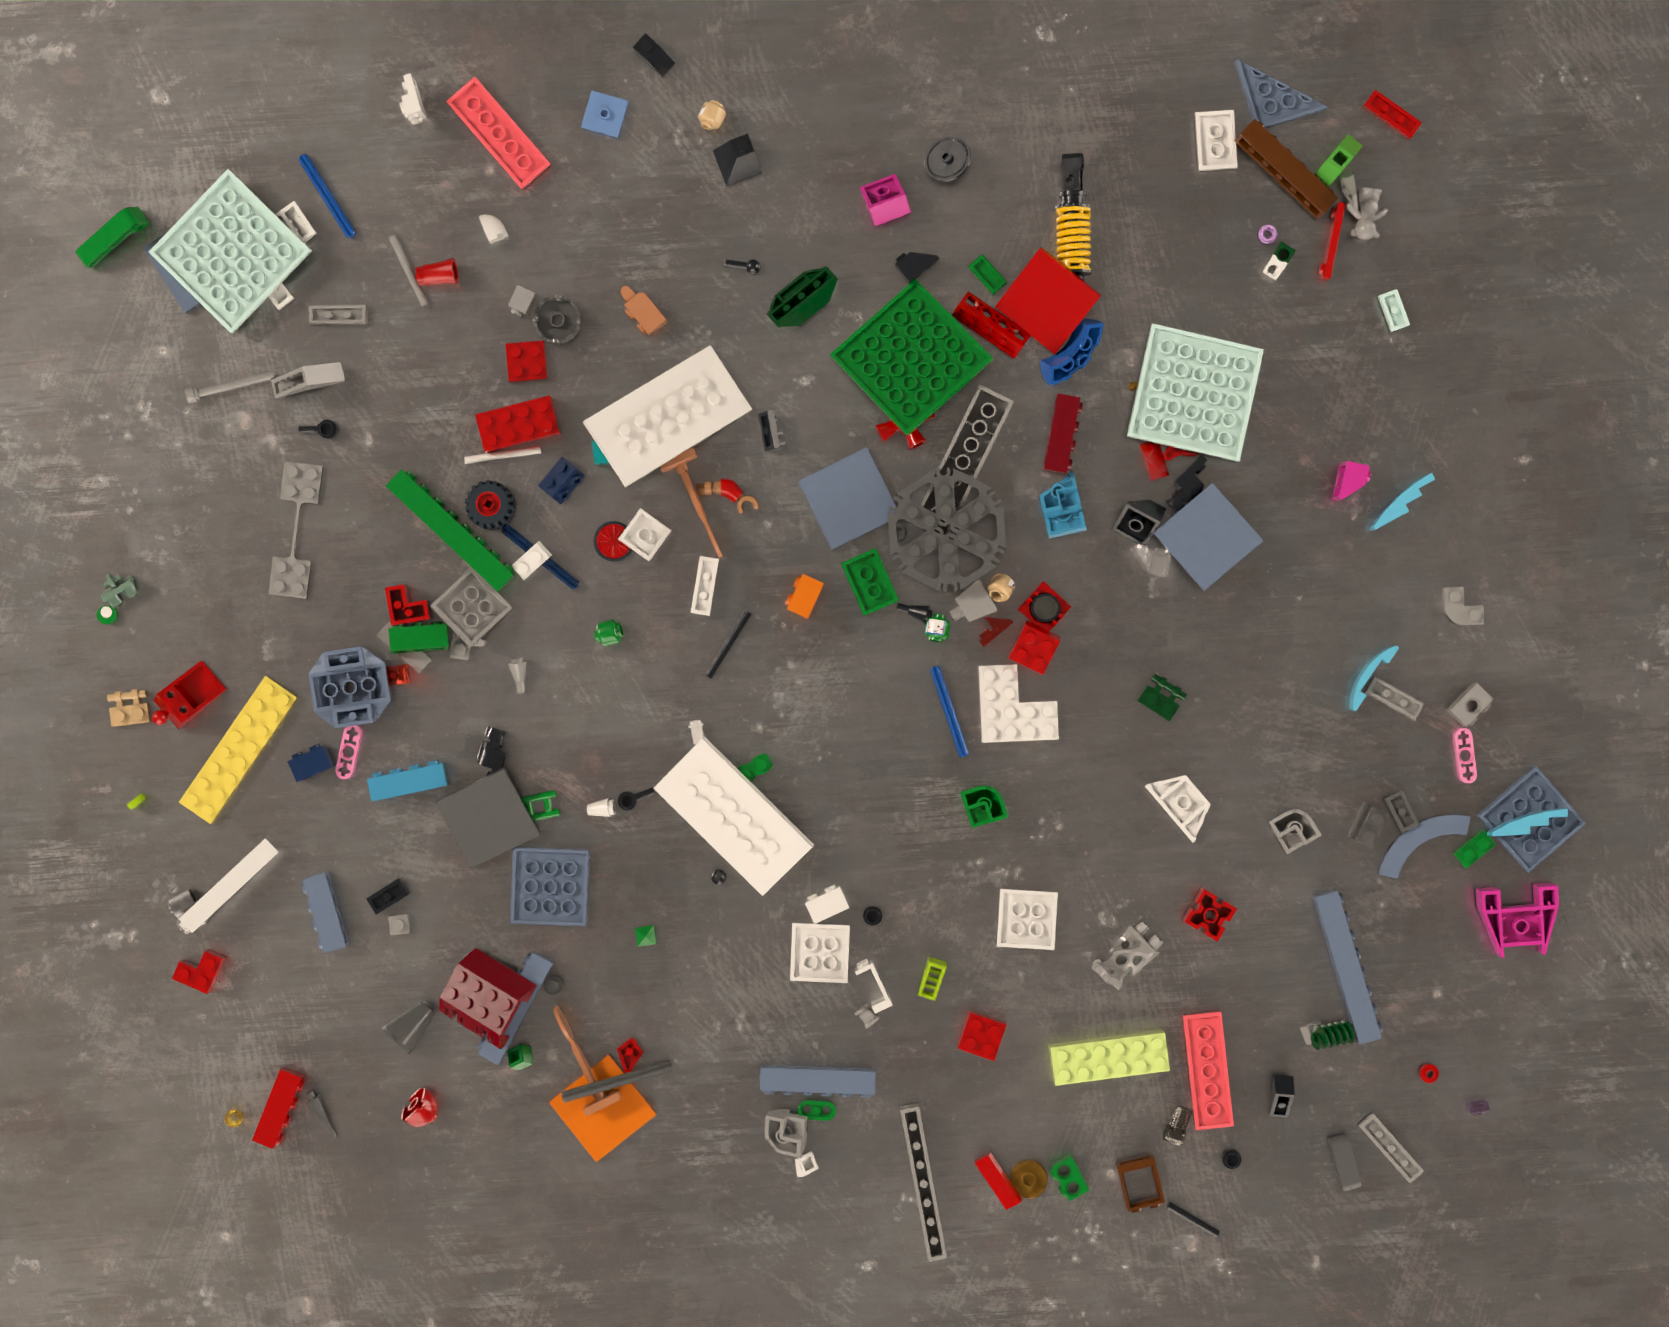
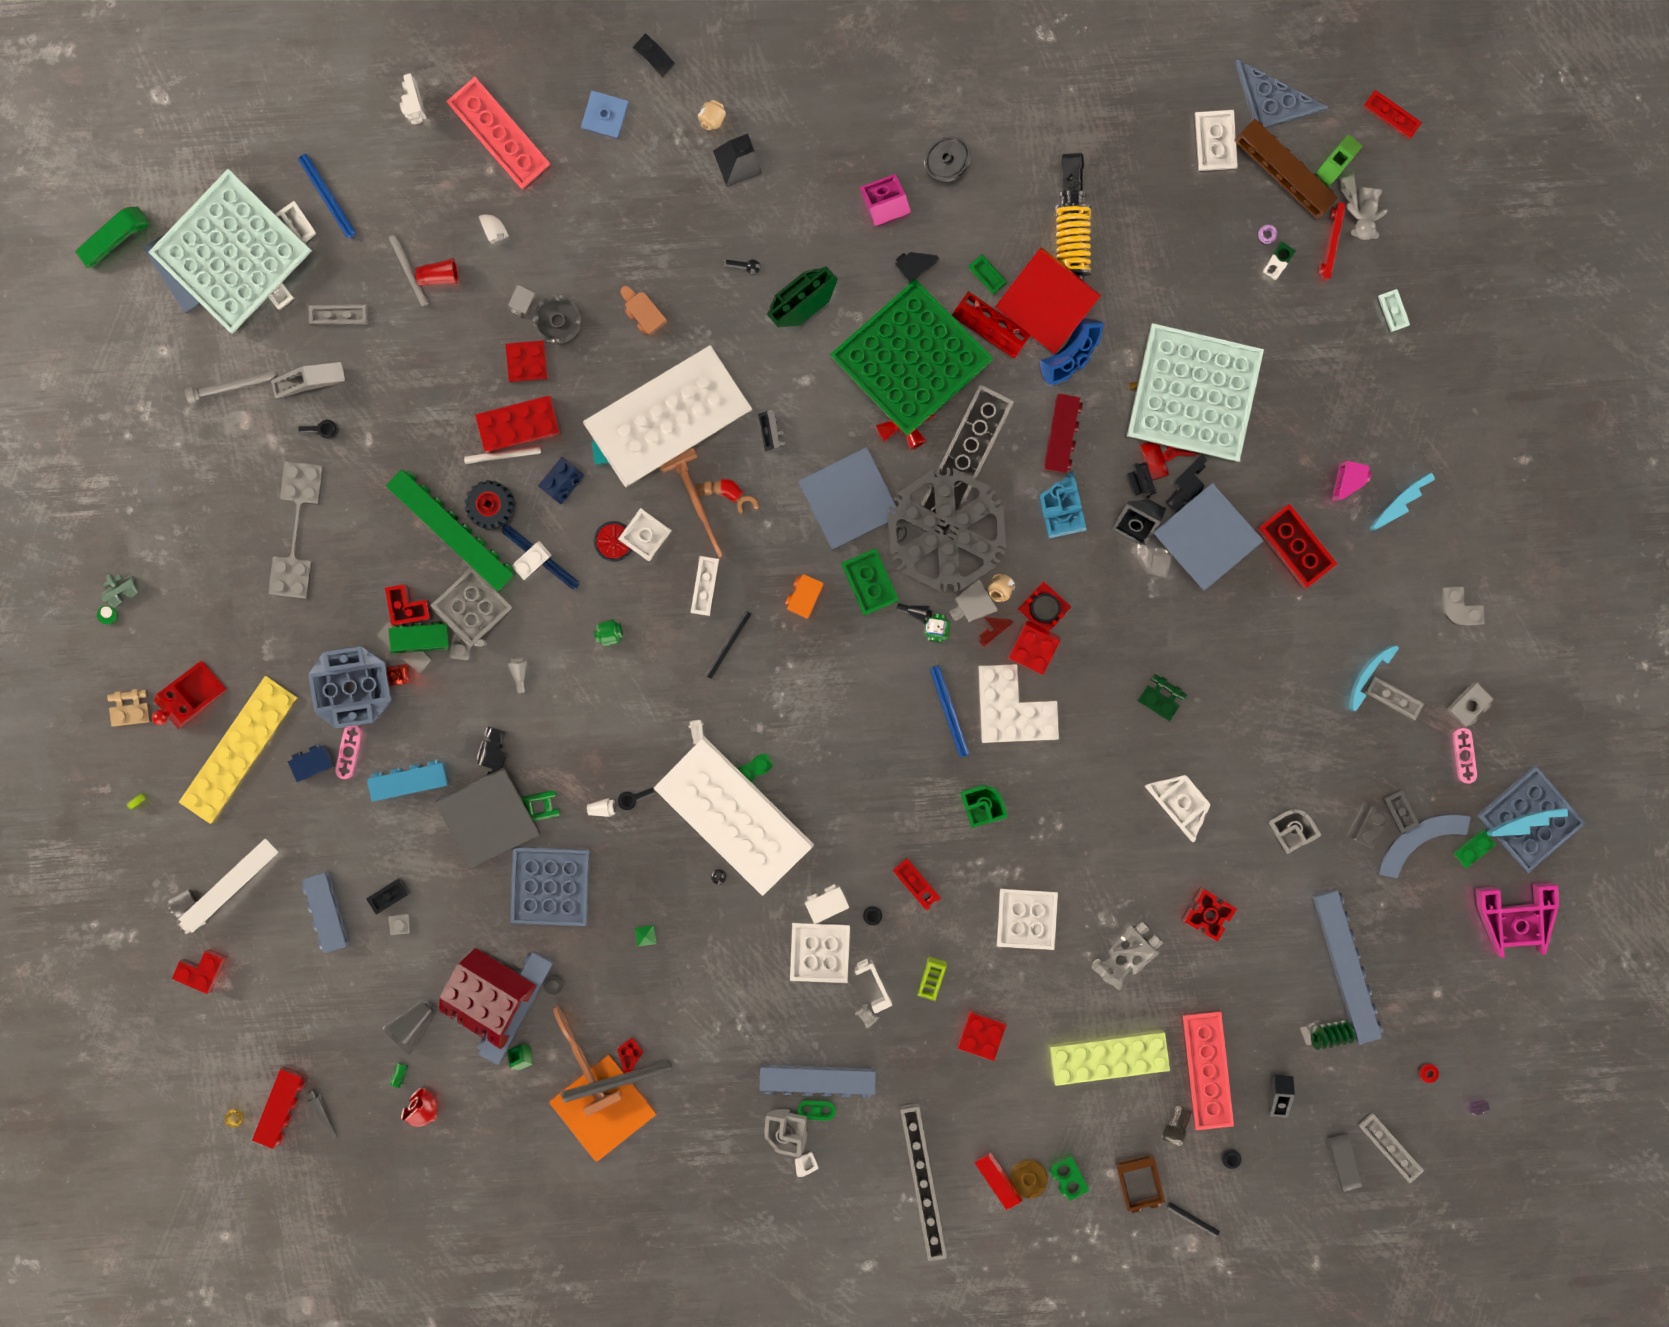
none -> green pin [389,1062,408,1088]
none -> red plate [892,858,941,911]
none -> black piece [1127,462,1157,499]
none -> red brick [1256,504,1337,589]

